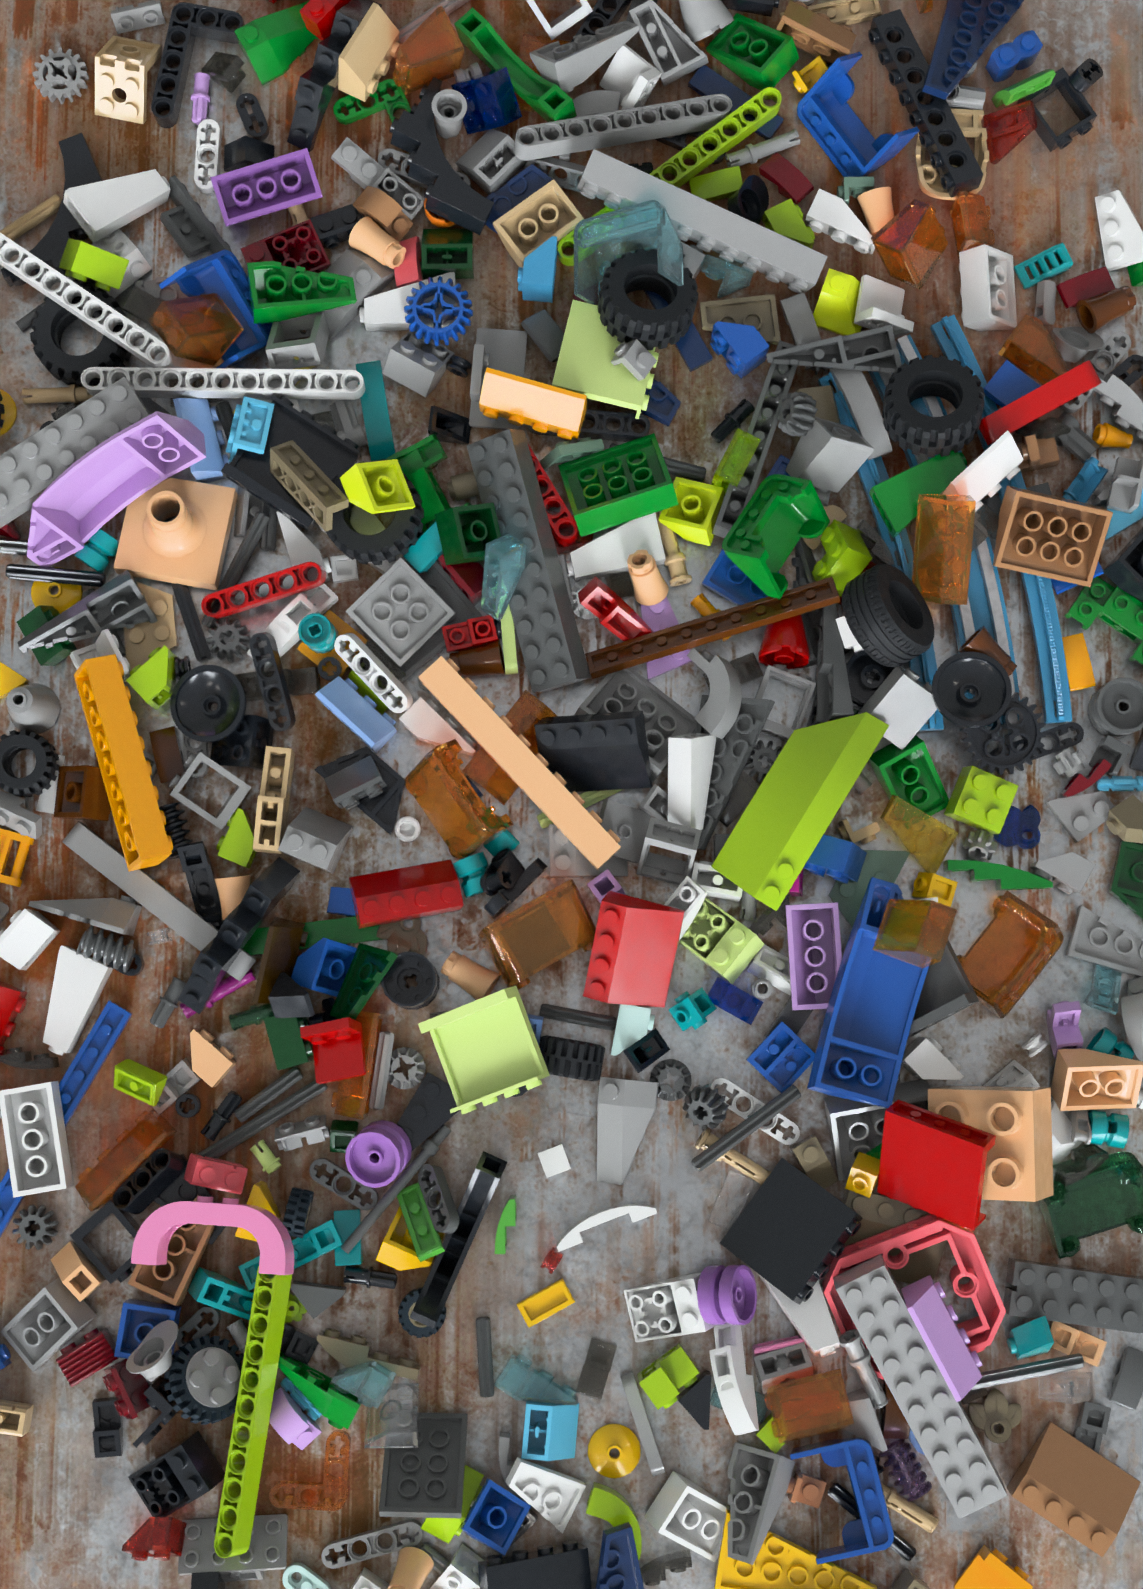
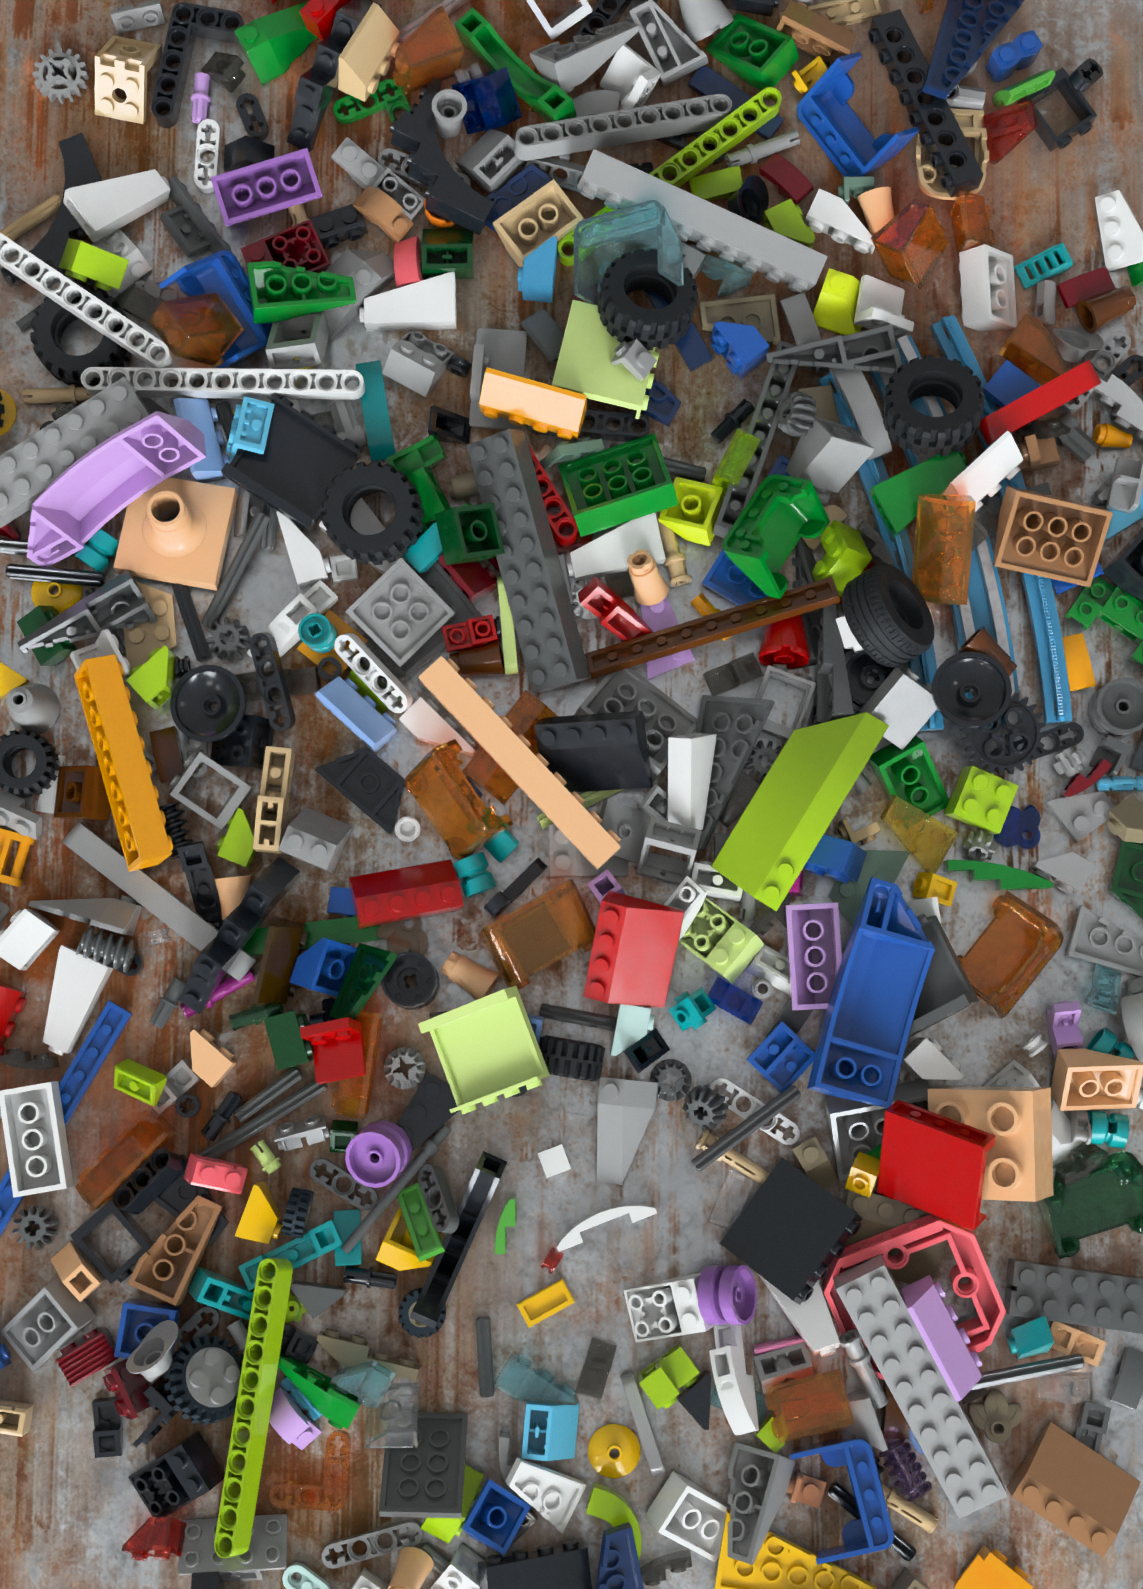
bright pink arch [131,1196,294,1275] -> none
red beam [201,562,327,619] -> none
black slope [268,972,315,1018] -> none
dark tan fence [270,440,349,532] -> none
dark grey slope [324,755,387,810] -> none
neon yellow slope [340,459,416,514] -> none
light nougat plant [349,216,406,269] -> none
light grey axle [368,1031,394,1110] -> none
blue gear [404,276,473,346] -> none
black piece [480,848,525,896] -> none
clear light blue slope [481,534,527,621] -> none
light grey arch [687,648,742,739] -> none
clear orange slope [872,899,957,968] -> none
dark azure hinge [1062,457,1109,503] -> none

